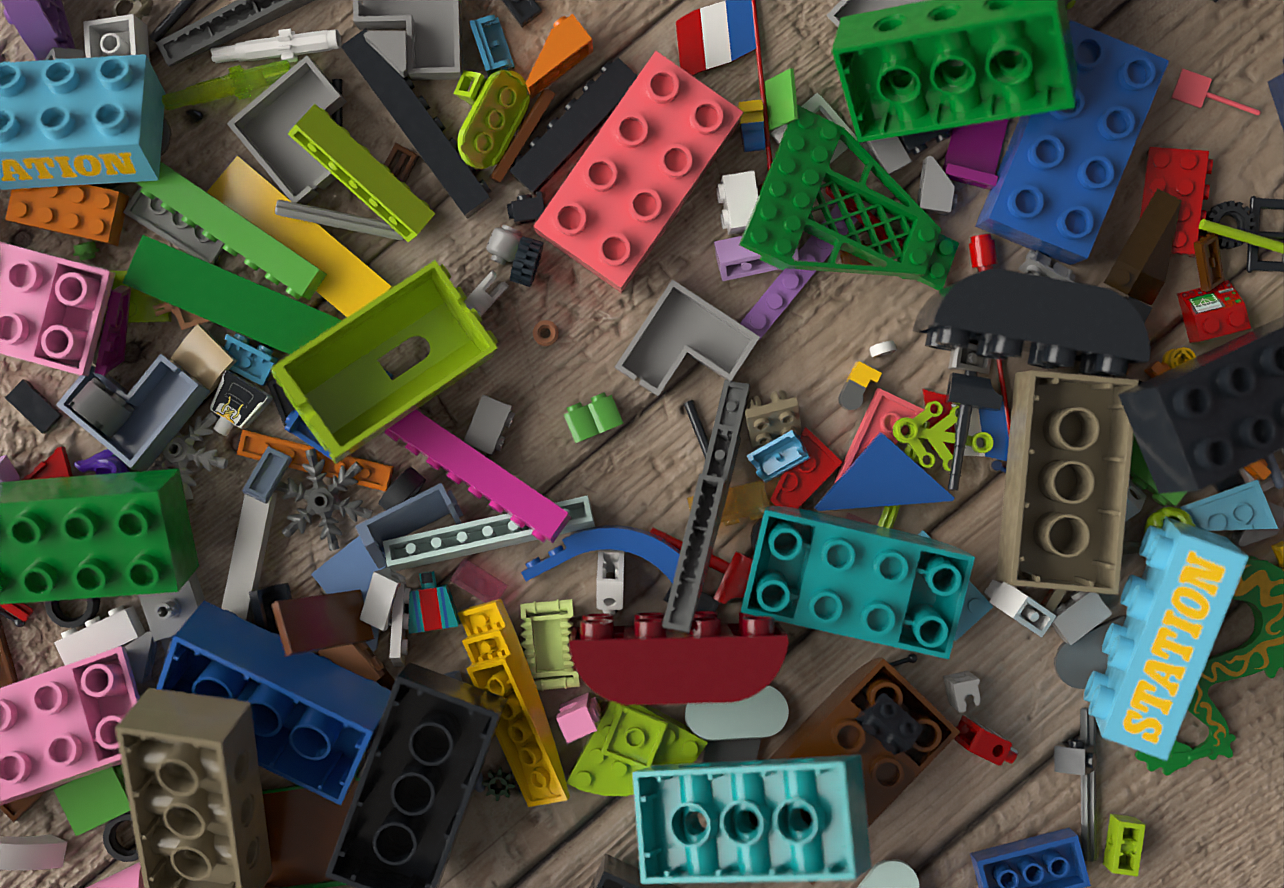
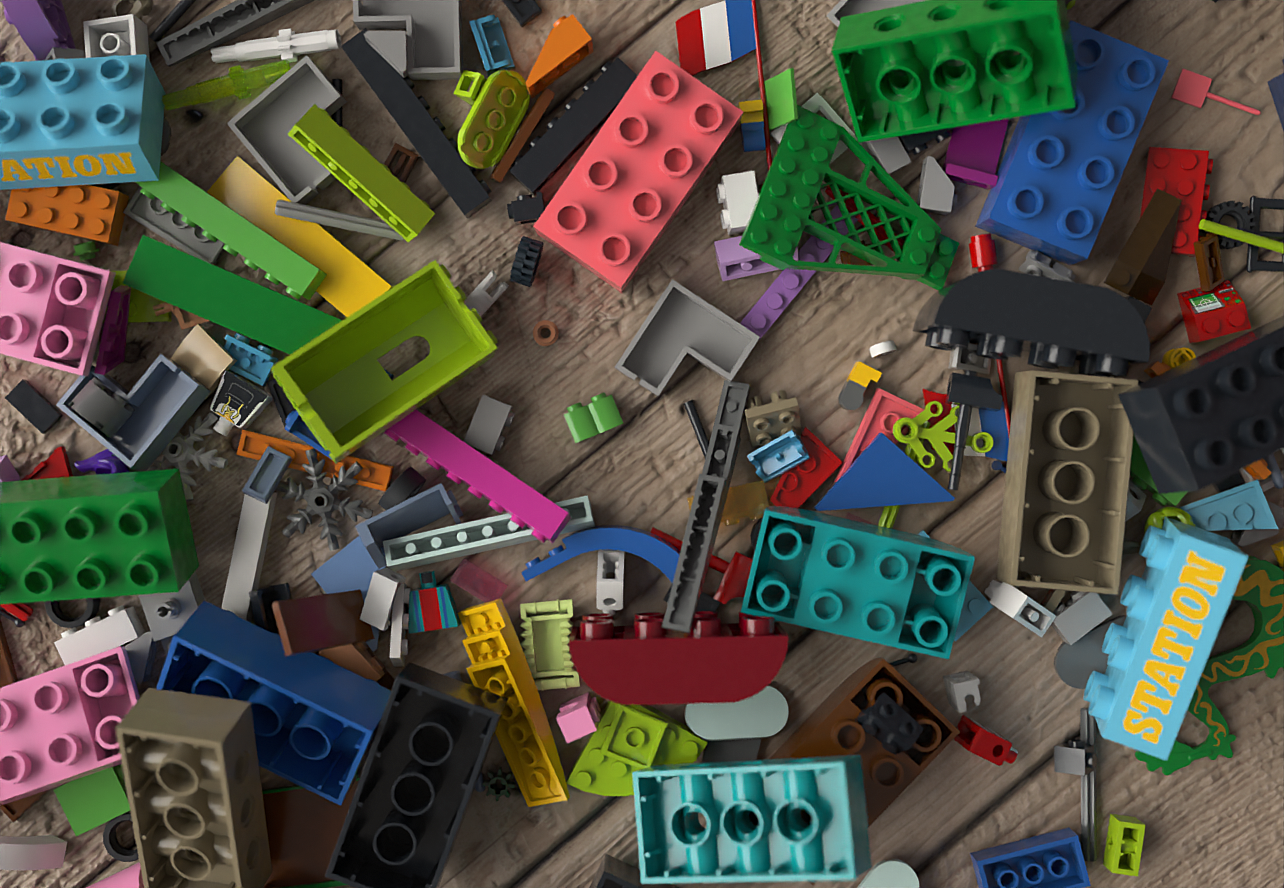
light grey head [486,225,522,265] -> none

